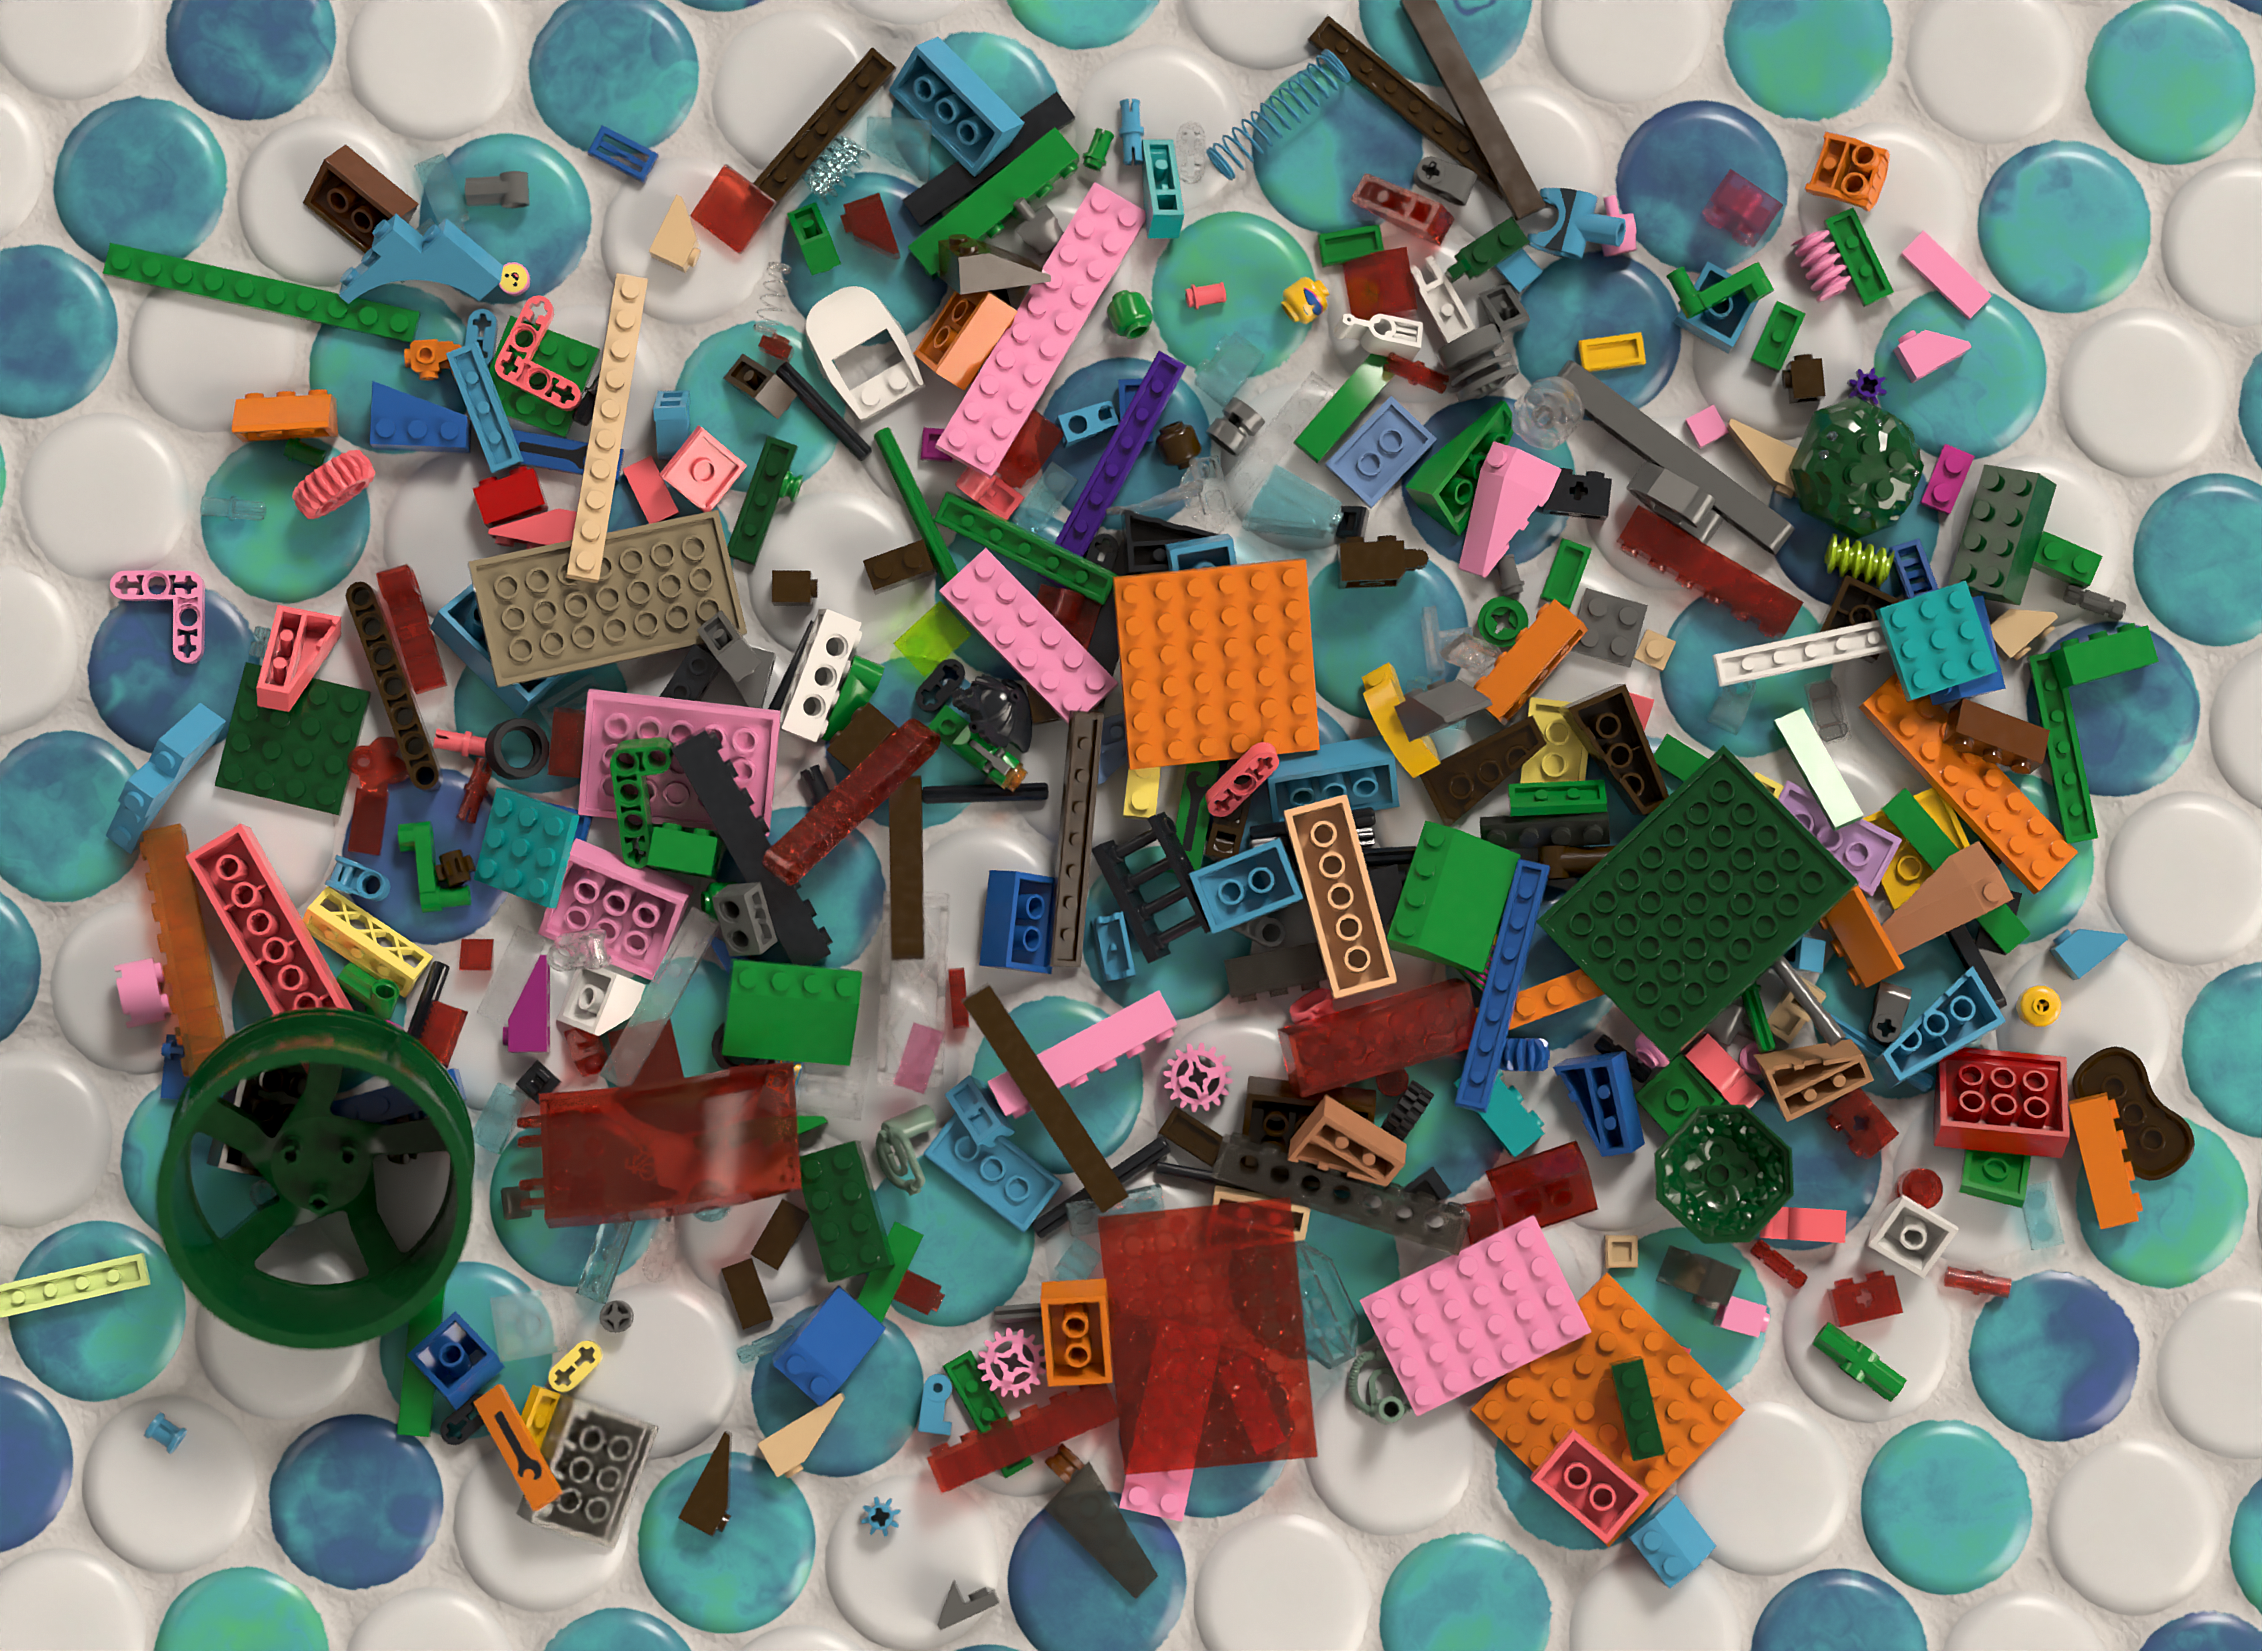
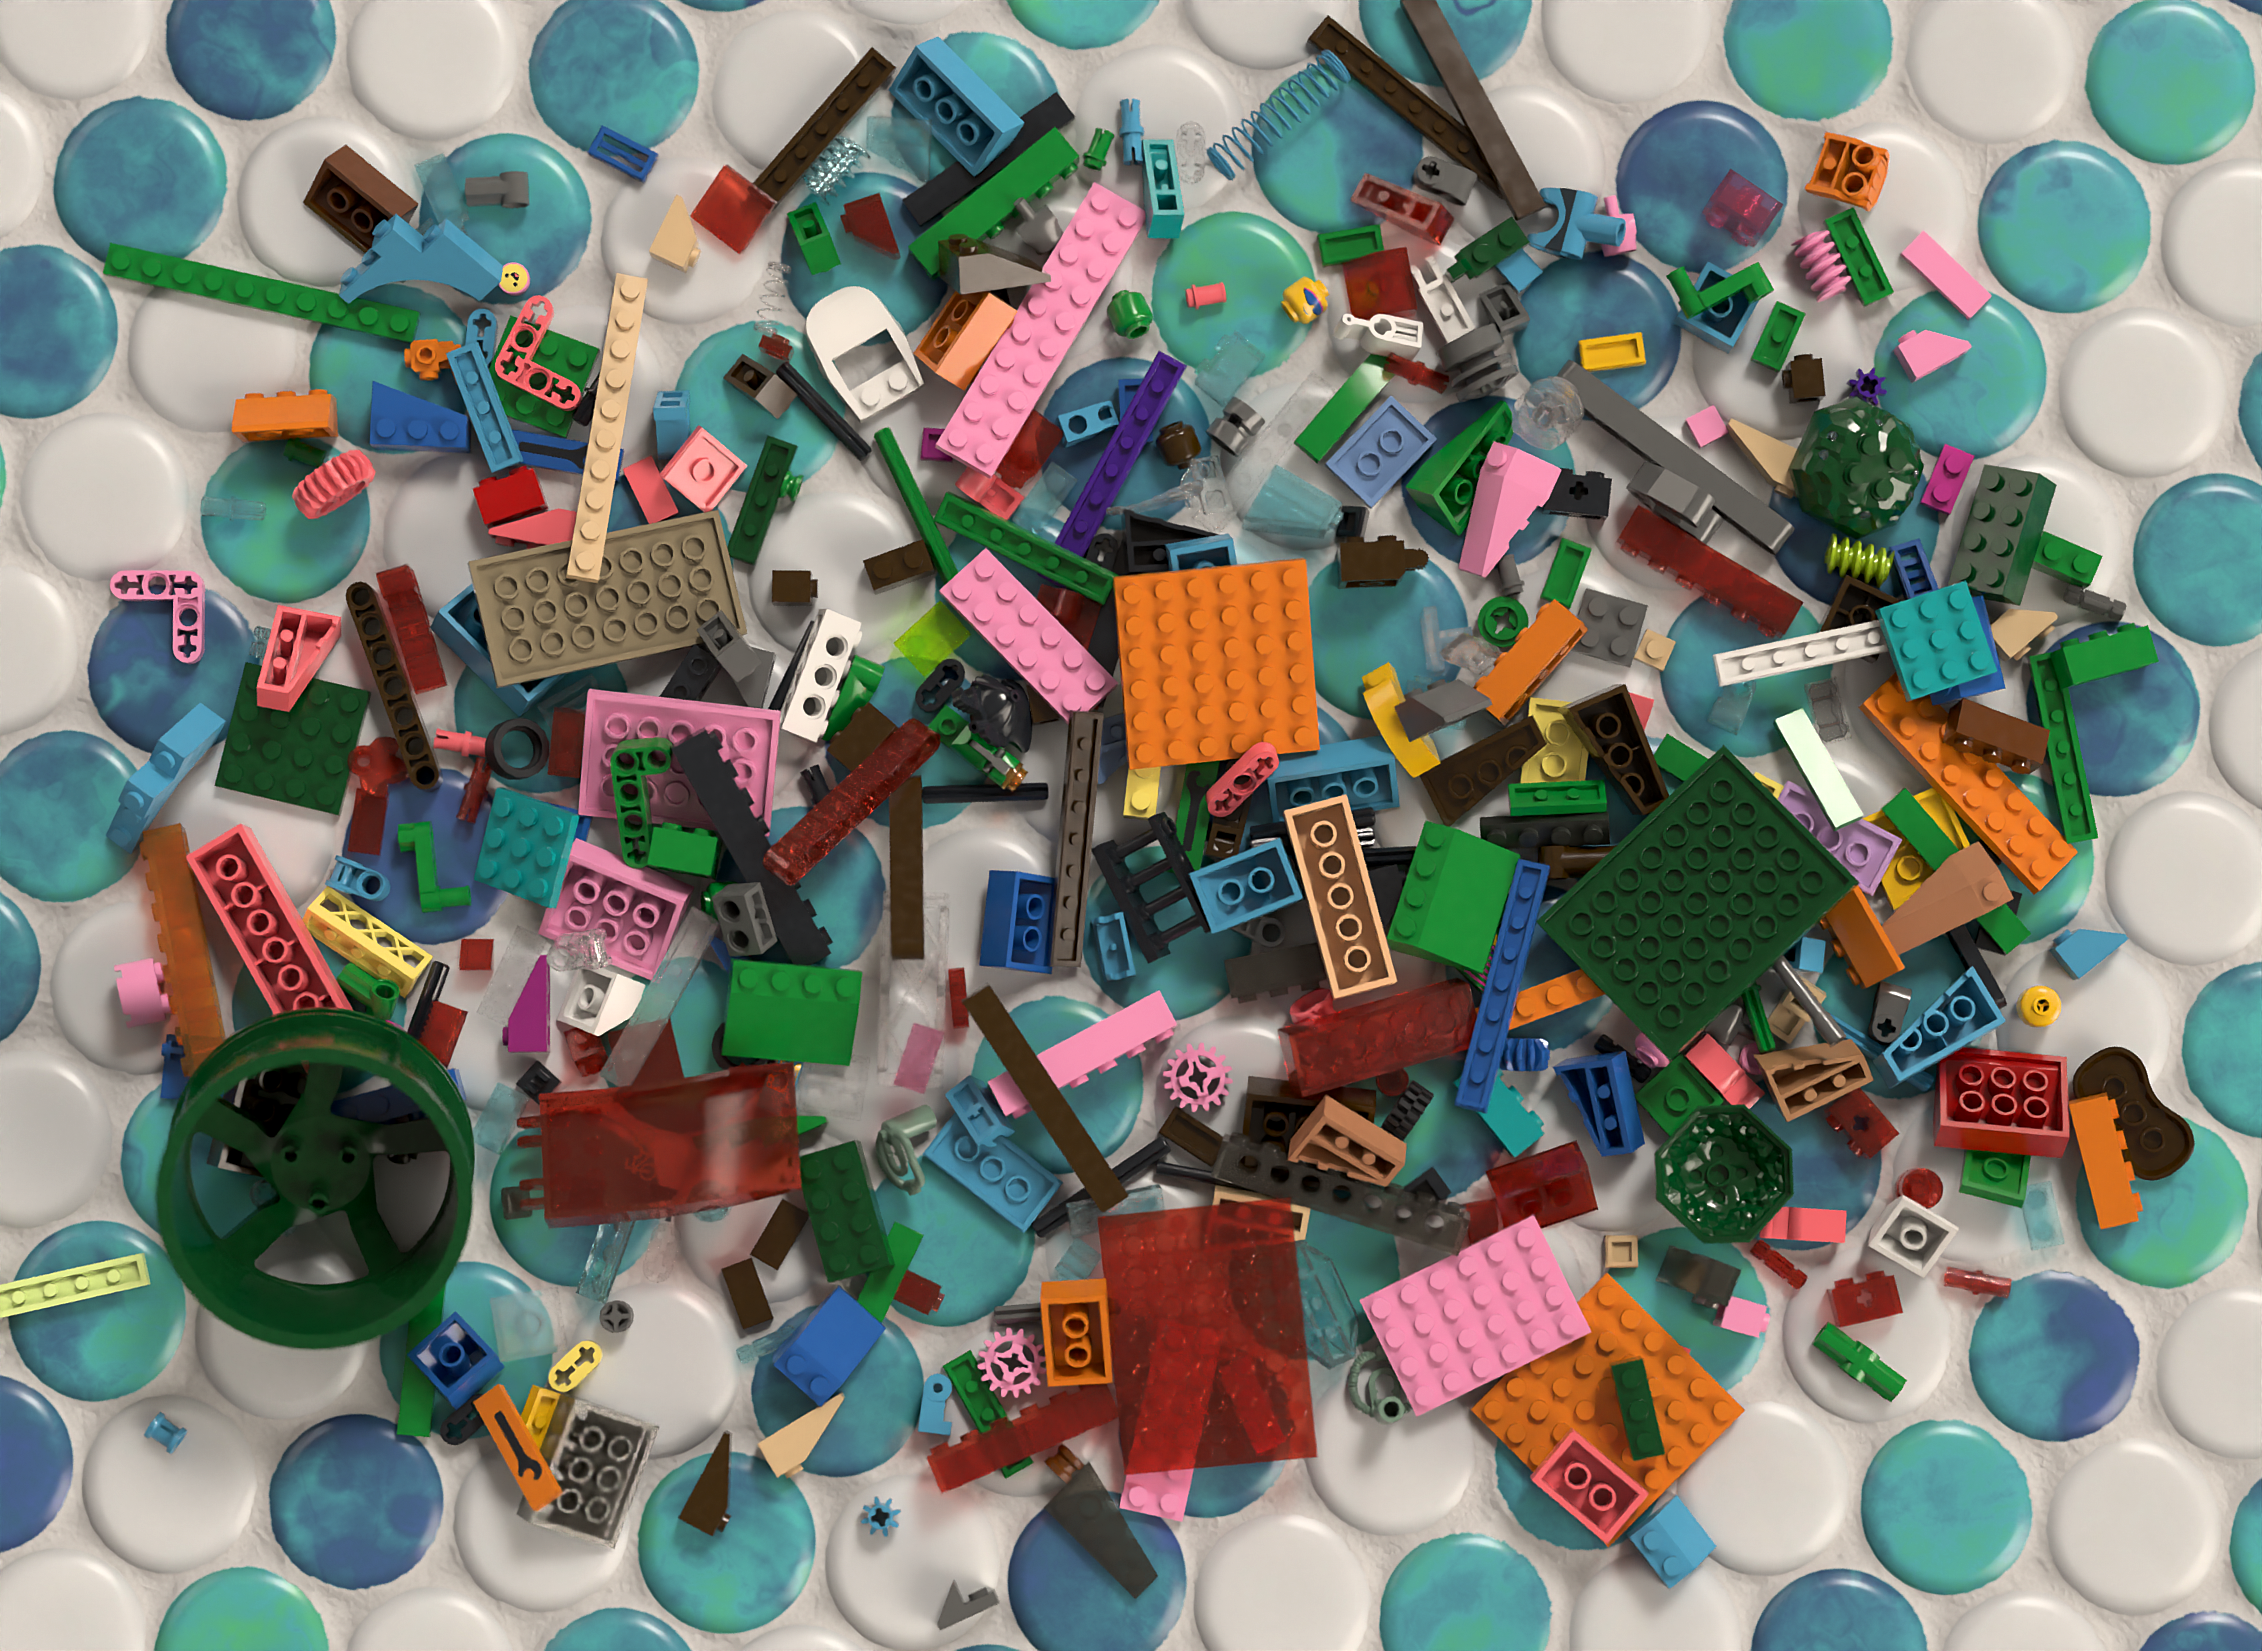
dark brown gear [434,849,476,888] -> none

